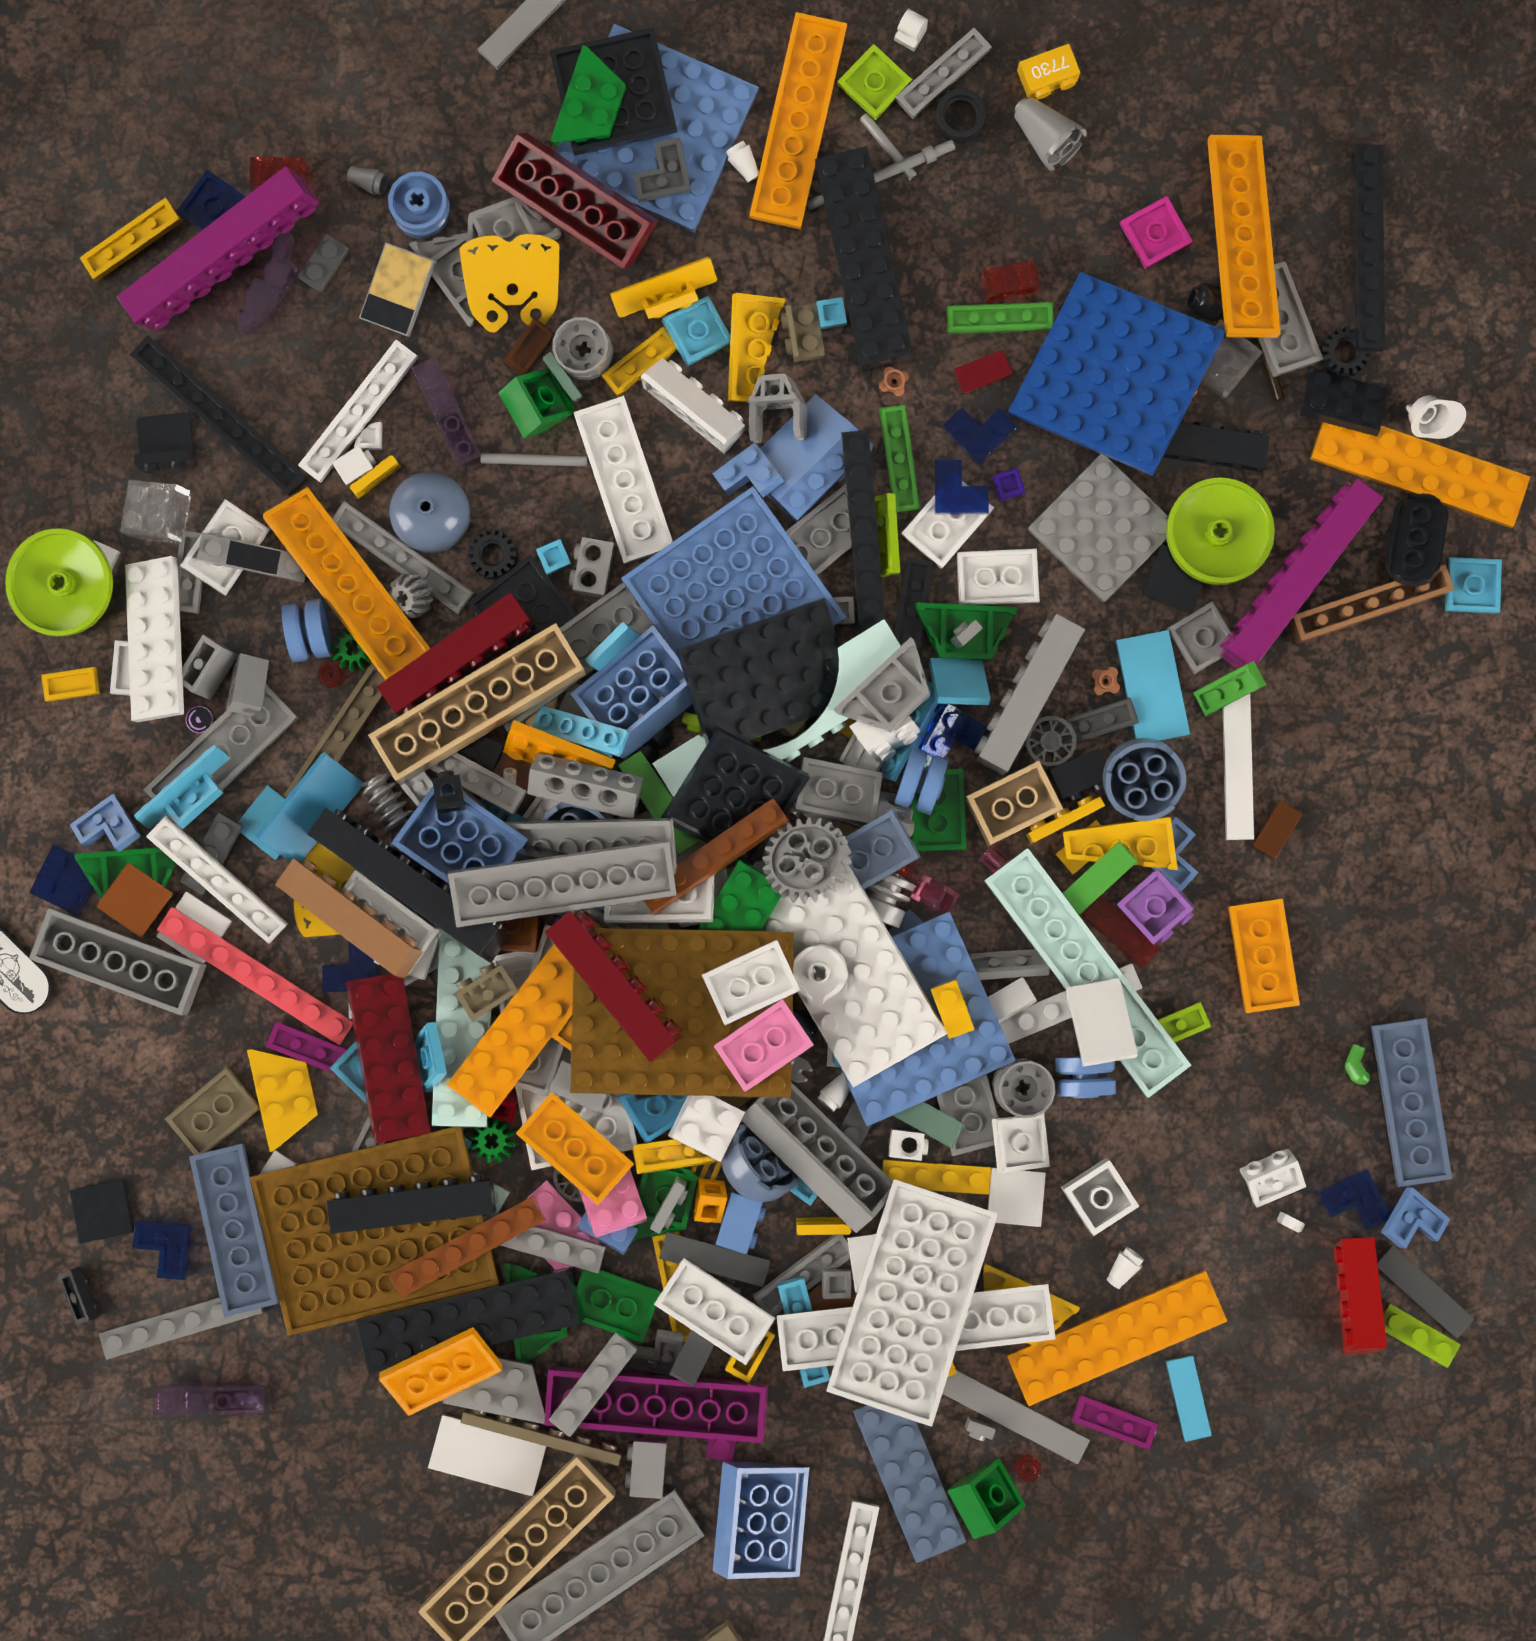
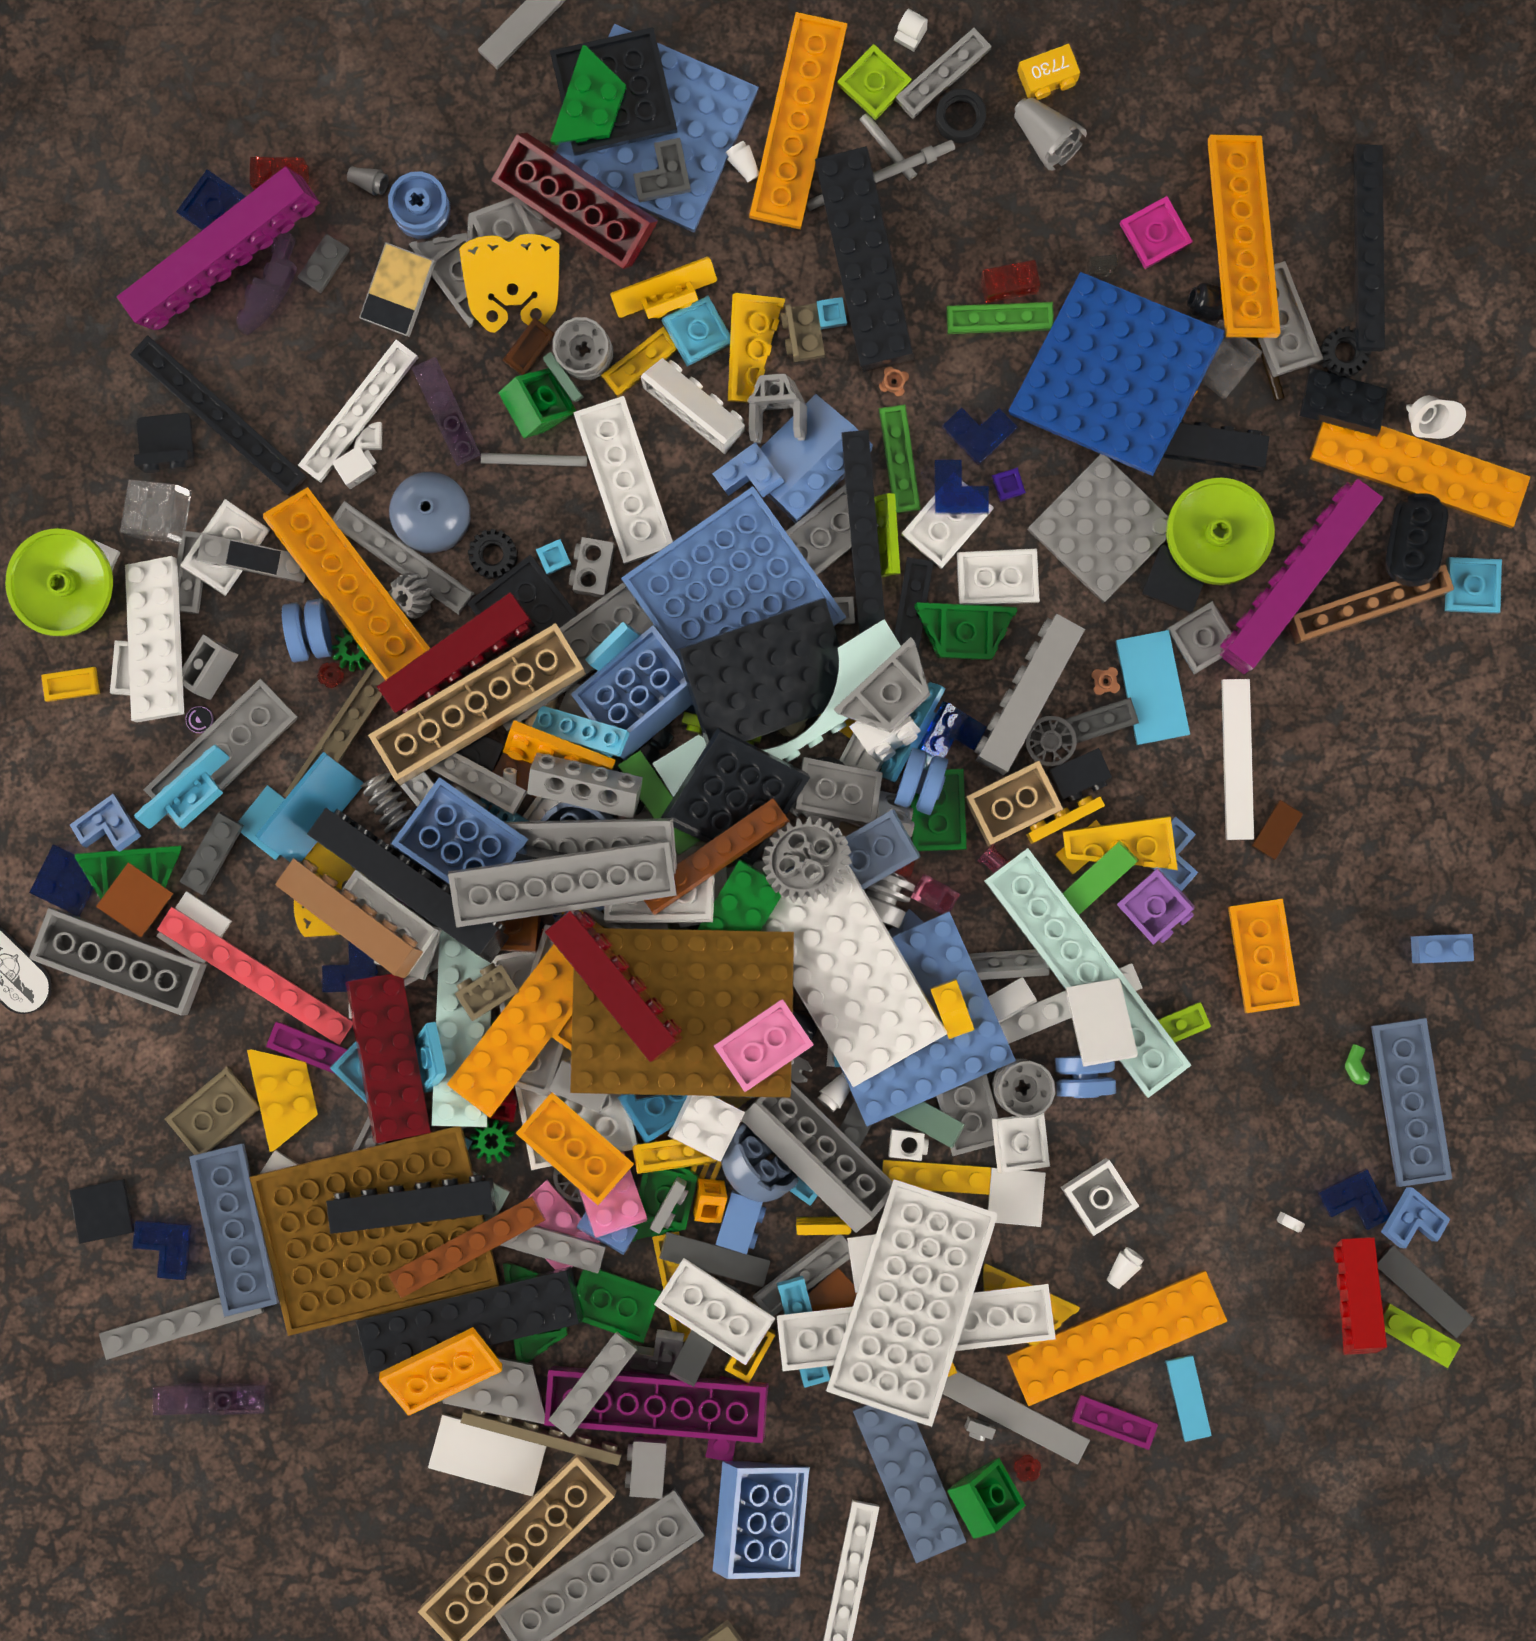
black plate [57,1267,98,1326] -> none
yellow plate [80,197,183,282] -> none
white tile [146,816,288,944] -> none
light grey hinge [226,653,269,716] -> none
yellow tile [350,455,401,499] -> none
black brick [432,771,466,814] -> none
white plate [702,940,801,1025] -> none
white plate [793,944,848,1000] -> none
light grey plate [822,1269,851,1299] -> none
medium azure tile [929,658,991,705] -> none
light grey plate [950,620,982,648] -> none
dark red tile [953,350,1013,395] -> none
clear red tile [1082,895,1161,969] -> none
sand blue cylinder [1103,738,1186,821] -> none
bright green tile [1193,661,1266,716] -> none
white bracket [1240,1149,1306,1207] -> none
none -> medium blue brick [1411,934,1474,963]

